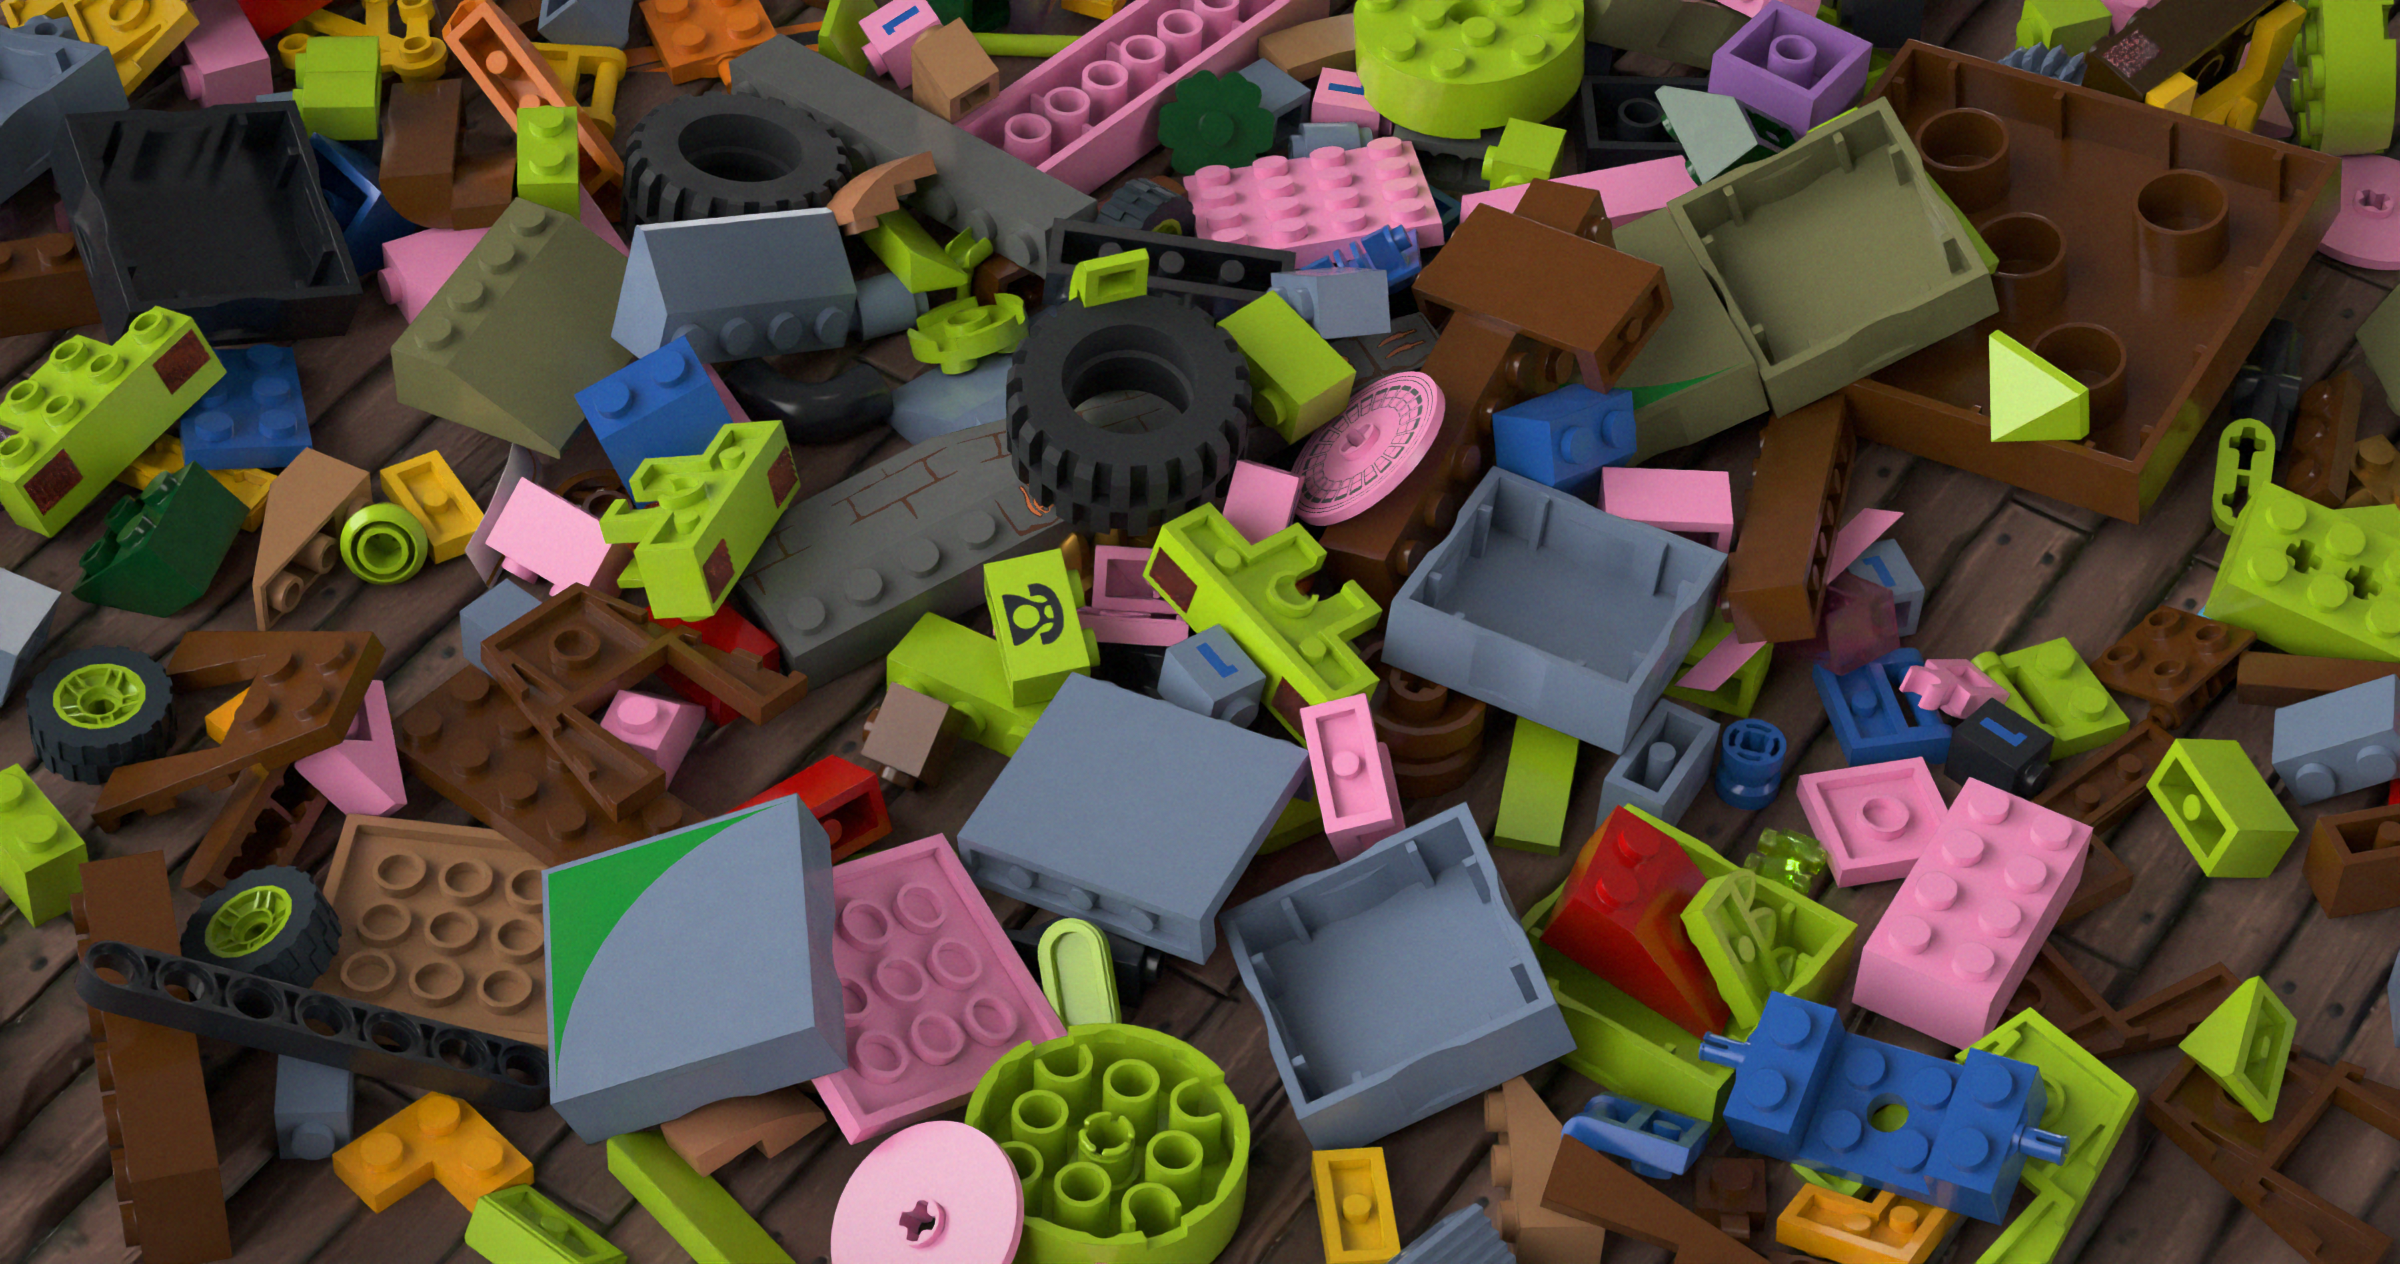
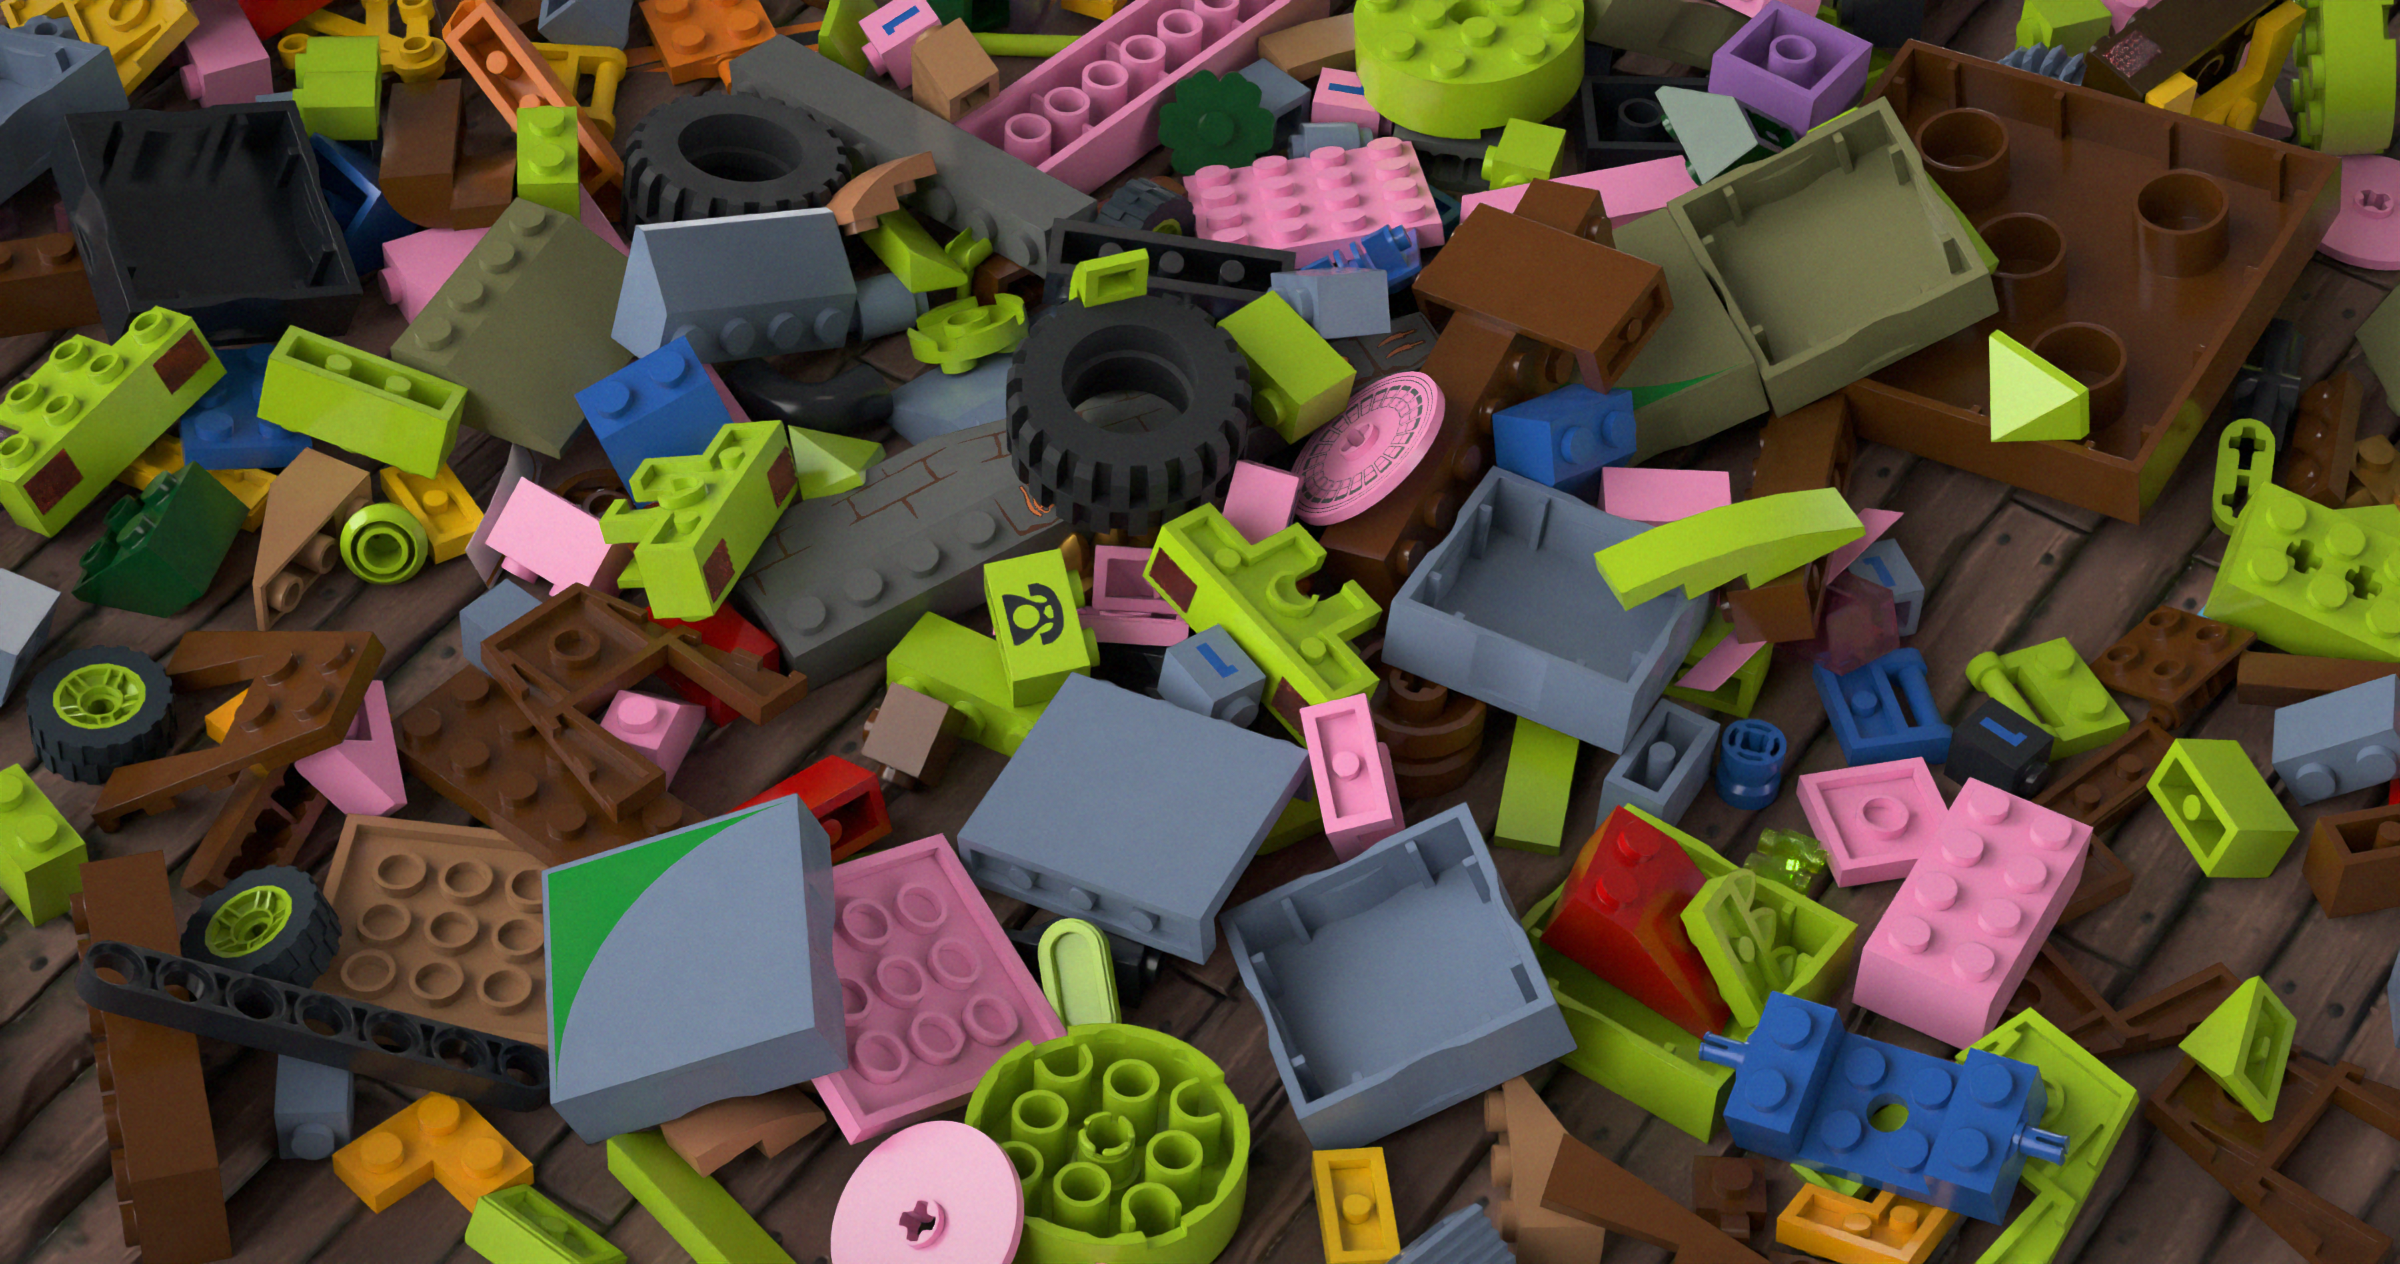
blue plate [1561,1091,1712,1179] -> none
bright pink plate [1899,659,2010,719] -> none
none -> lime brick [257,325,468,480]
none -> lime slope [788,425,886,501]
none -> lime slope [1594,487,1866,611]

